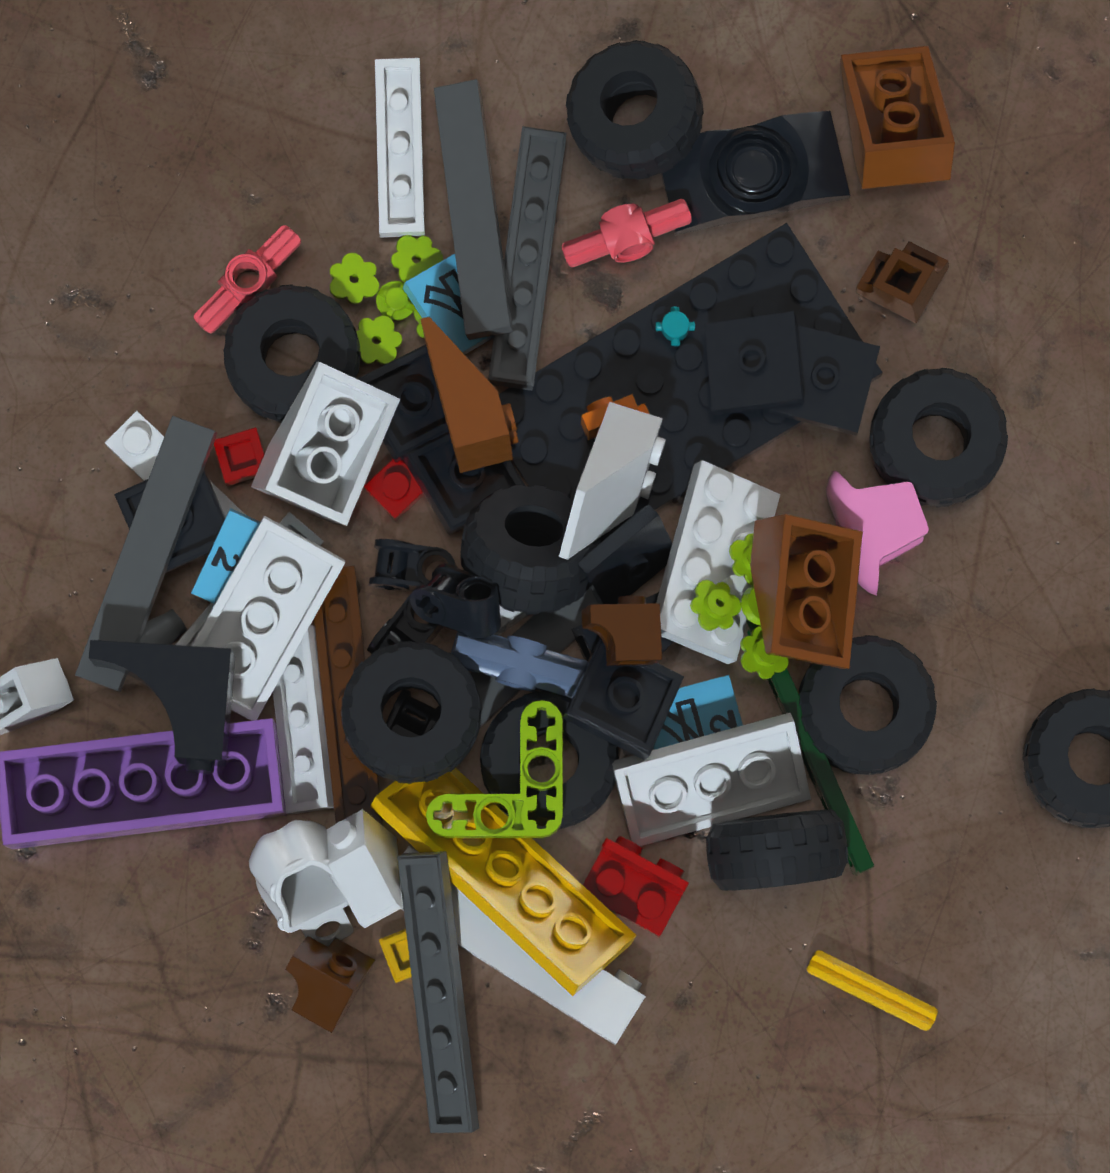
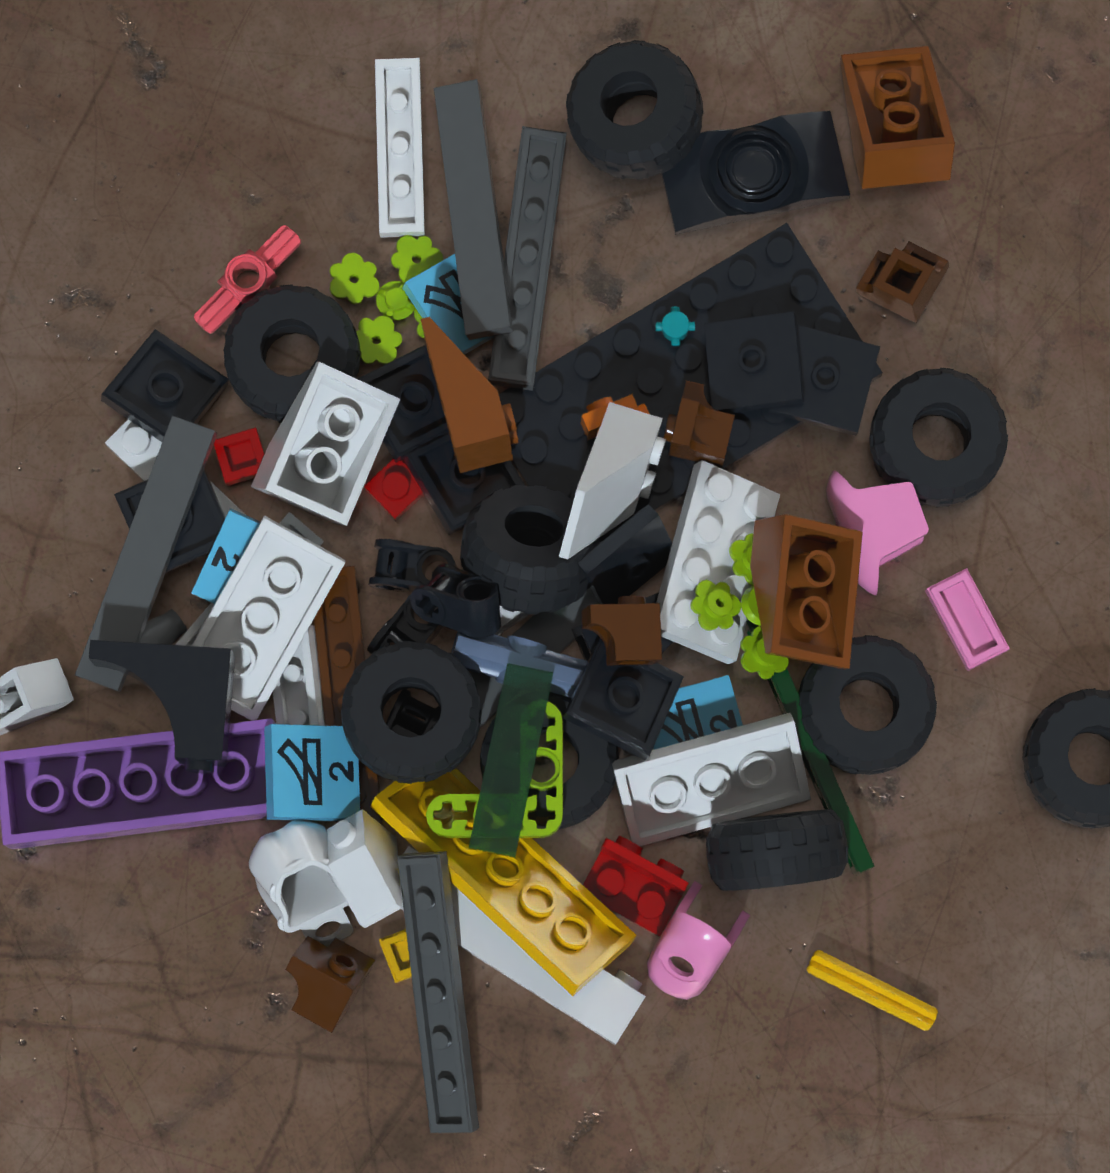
coral axle [562,199,692,267] -> none
none -> black plate [101,329,229,442]
none -> medium azure tile [264,724,360,821]
none -> clear green tile [469,663,553,858]
none -> bright pink piece [647,881,750,1000]
none -> reddish brown brick [663,381,735,468]
none -> bright pink tile [925,568,1010,671]

